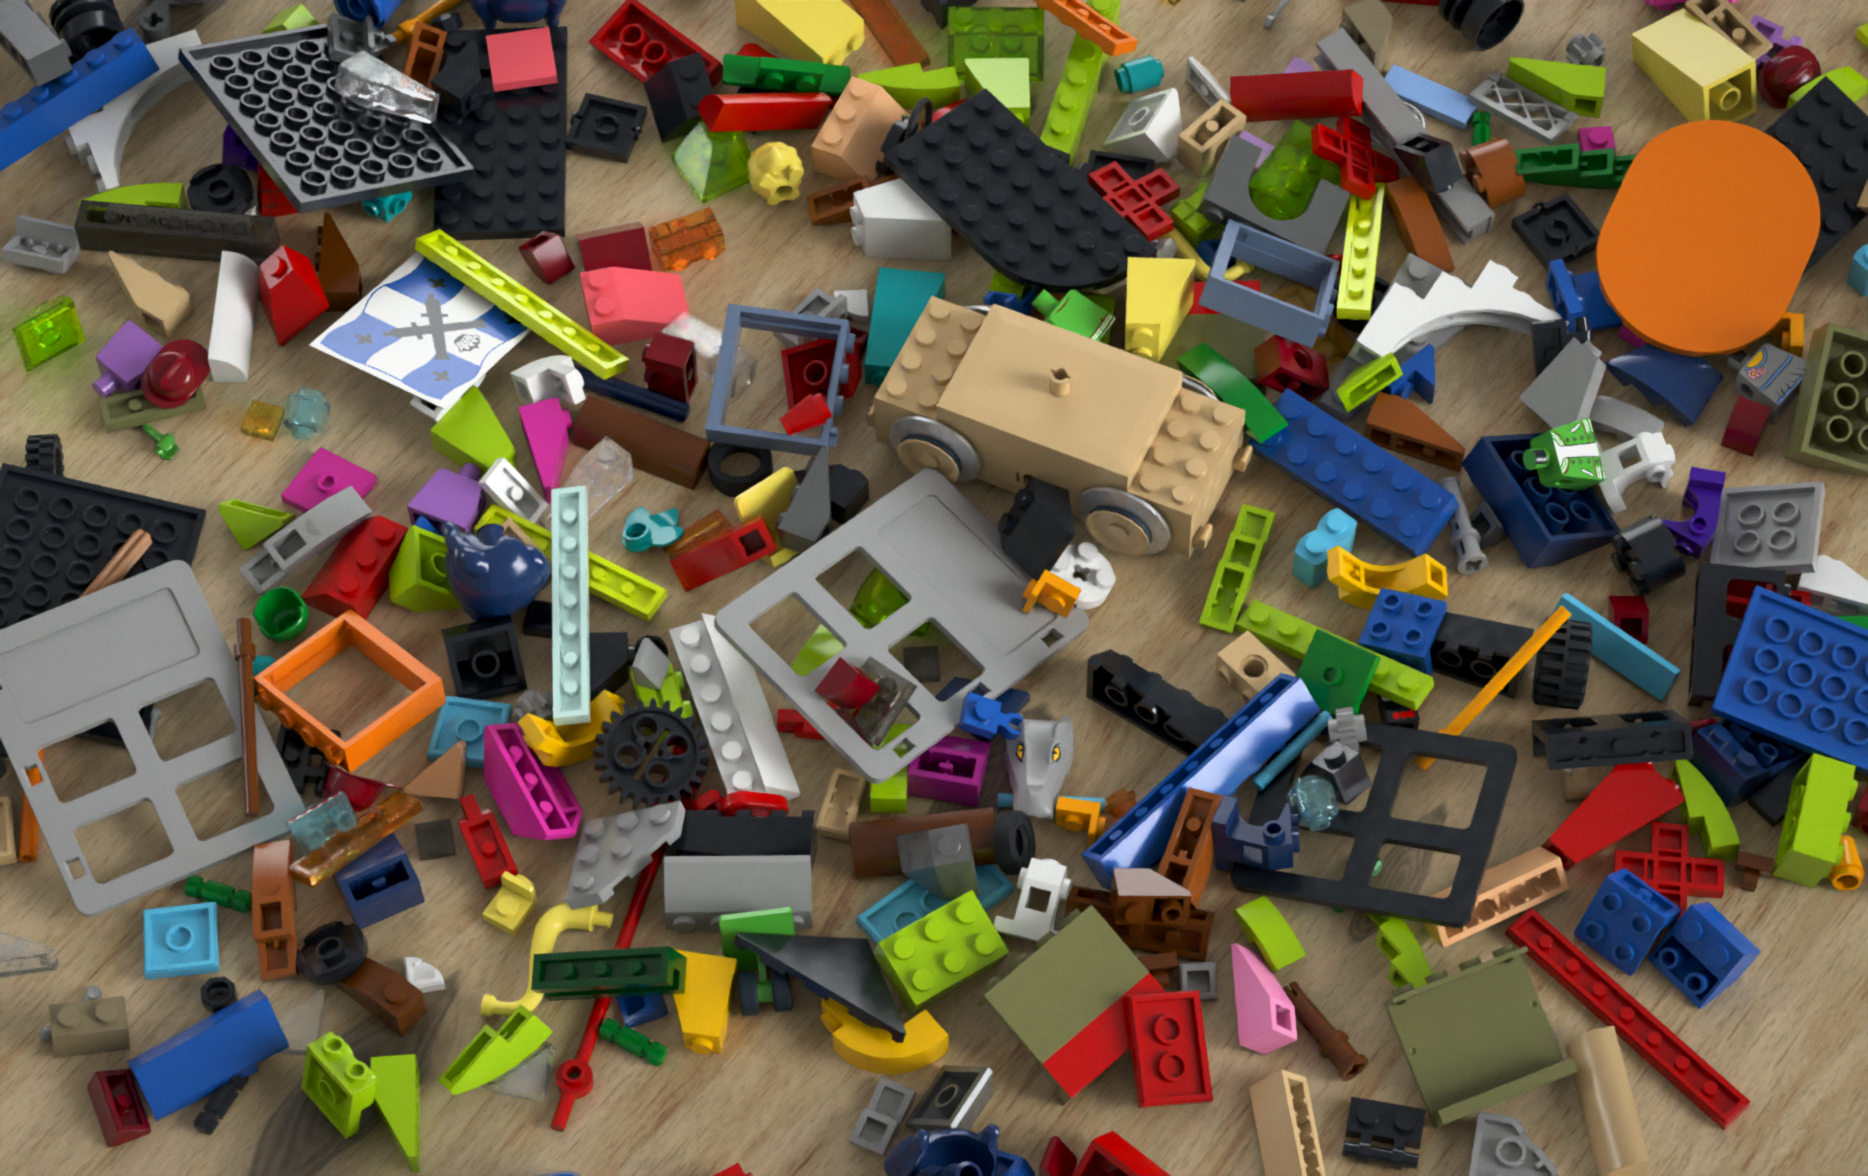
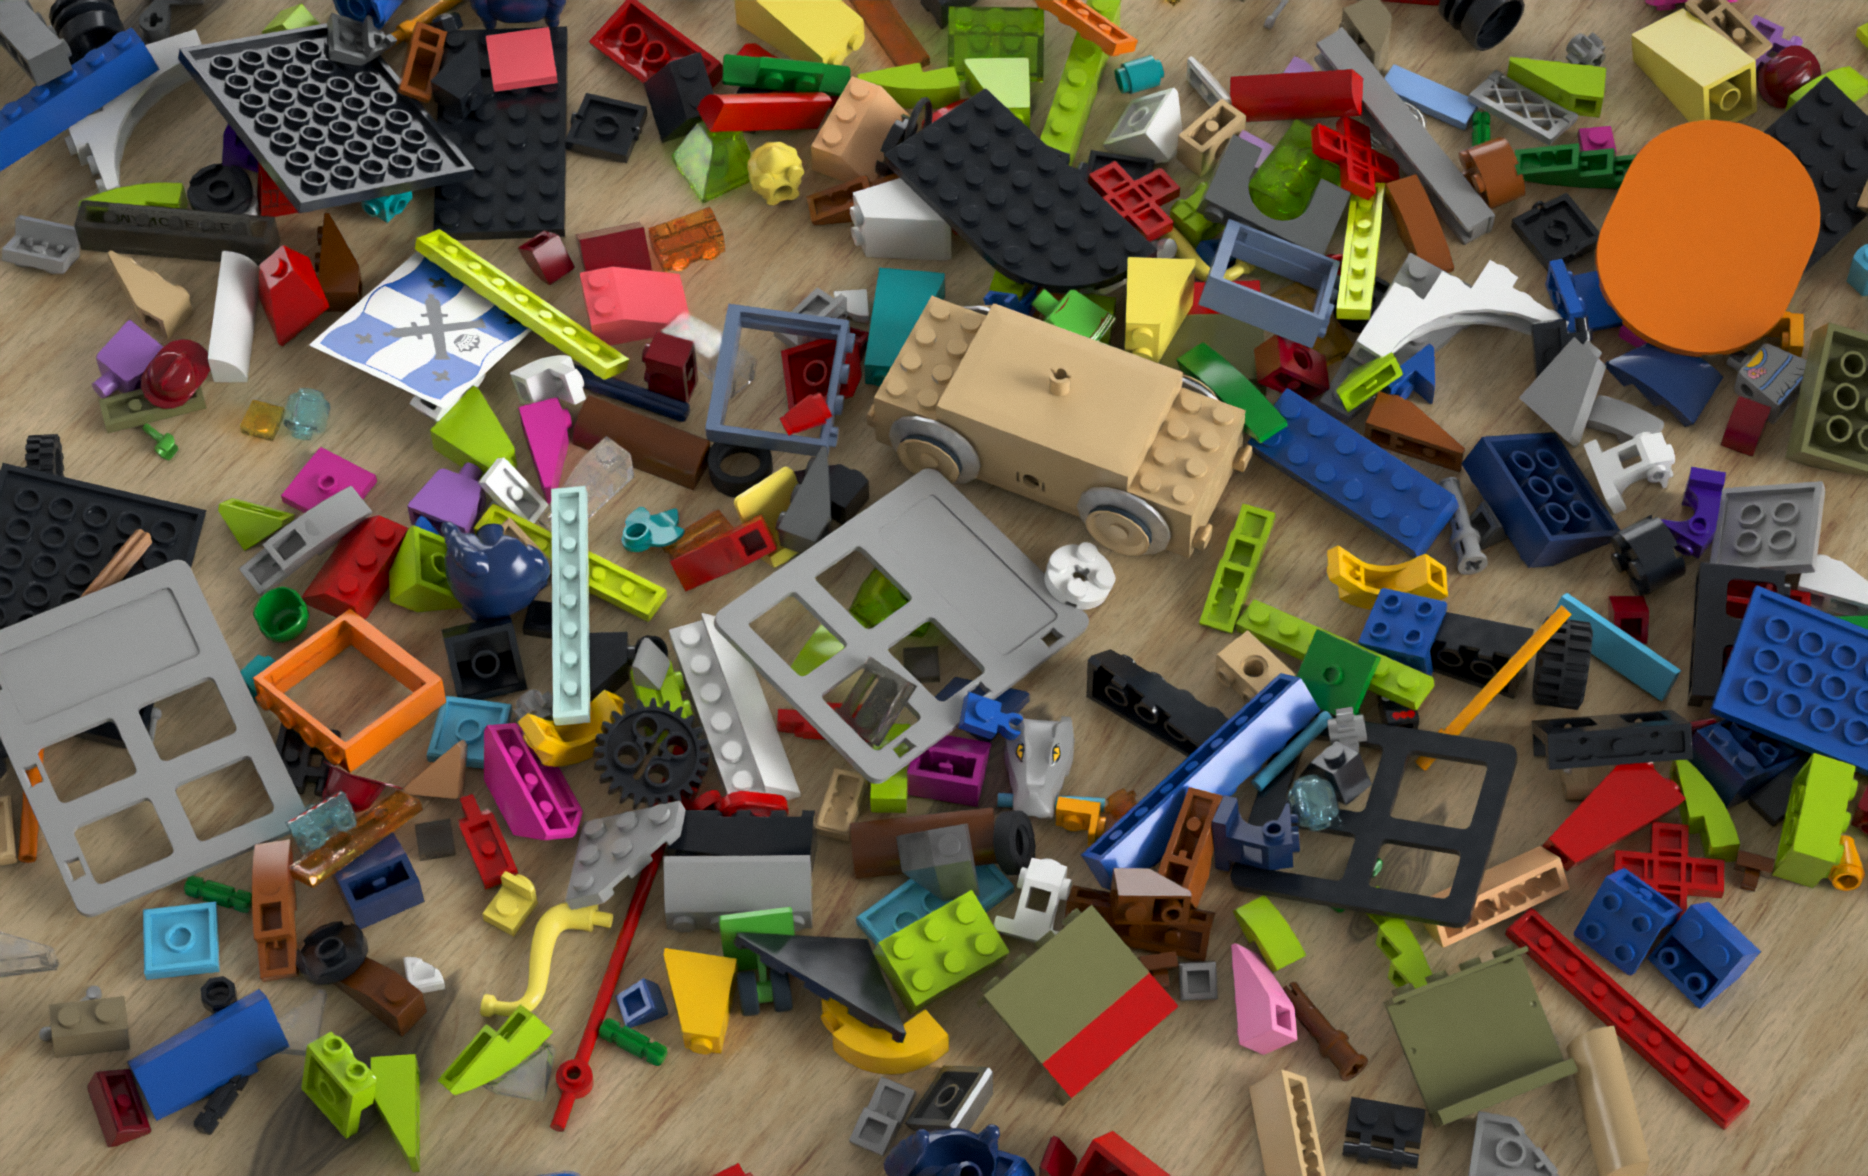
clear neon green slope [11,295,86,372] -> none
reddish brown bar [234,618,260,818] -> none
clear slope [334,50,440,124] -> none
dark green brick [531,946,687,1001] -> none
dark red brick [814,657,880,709] -> none
black slope [998,477,1075,581] -> none
light orange bracket [1022,569,1082,618] -> none
red tile [1125,990,1213,1108] -> none
medium azure brick [1292,508,1357,588] -> none
black slope [1393,132,1464,193] -> none
bright green torso [1523,418,1606,490] -> none

